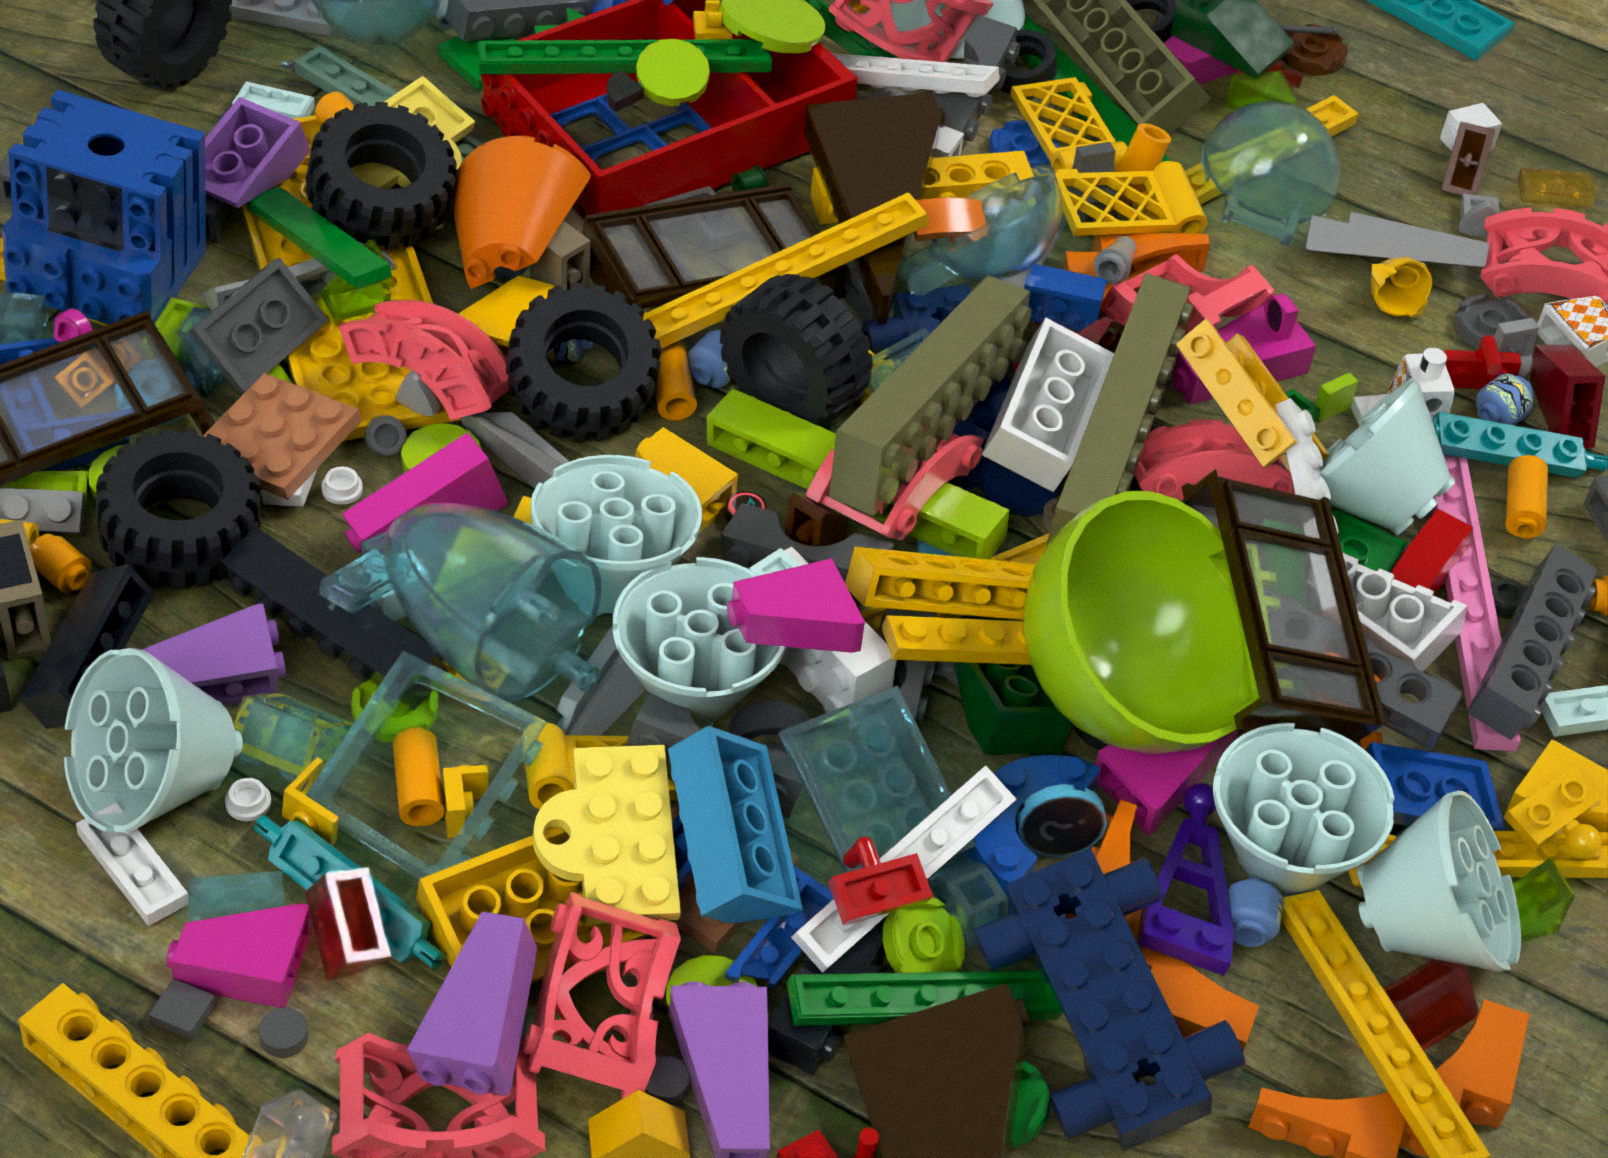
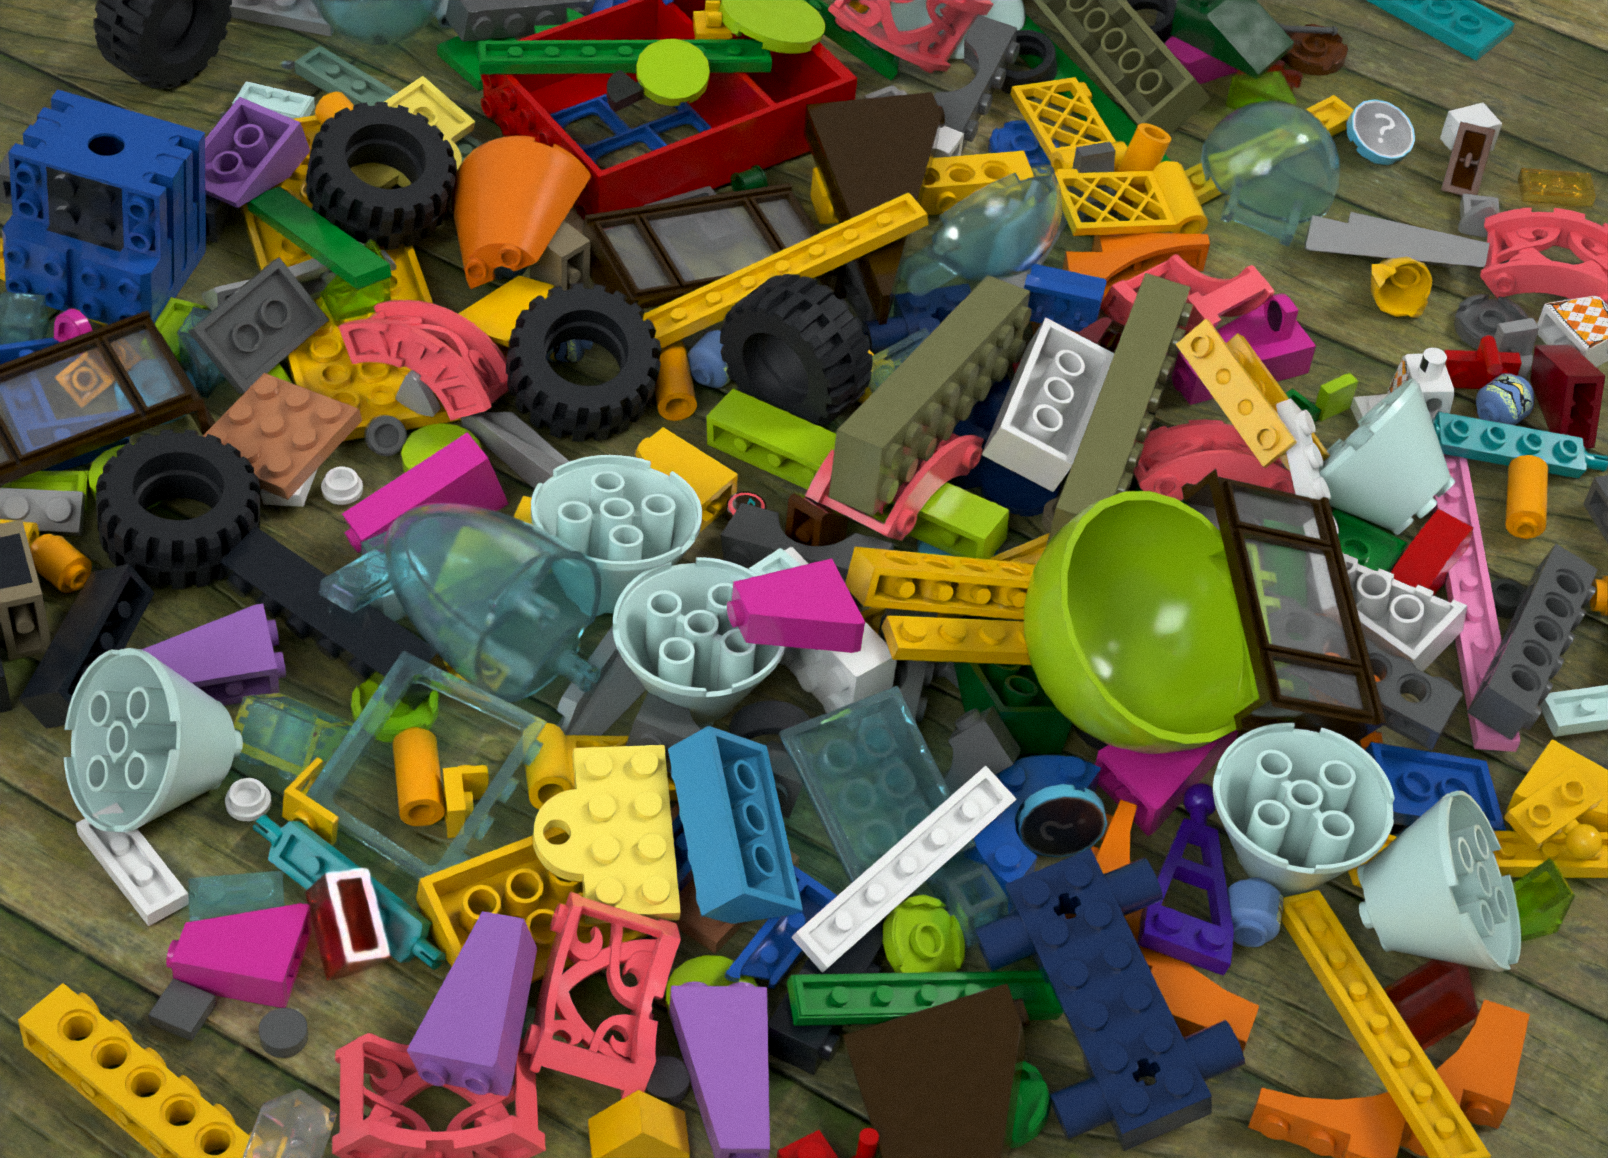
red plate [828,836,933,926] -> none
white plate [832,53,1000,97] -> none
orange slope [914,198,989,243] -> none
light grey cone [1094,236,1136,284] -> none
none -> dark grey arch [931,706,1021,805]
none -> tile [1346,99,1415,165]

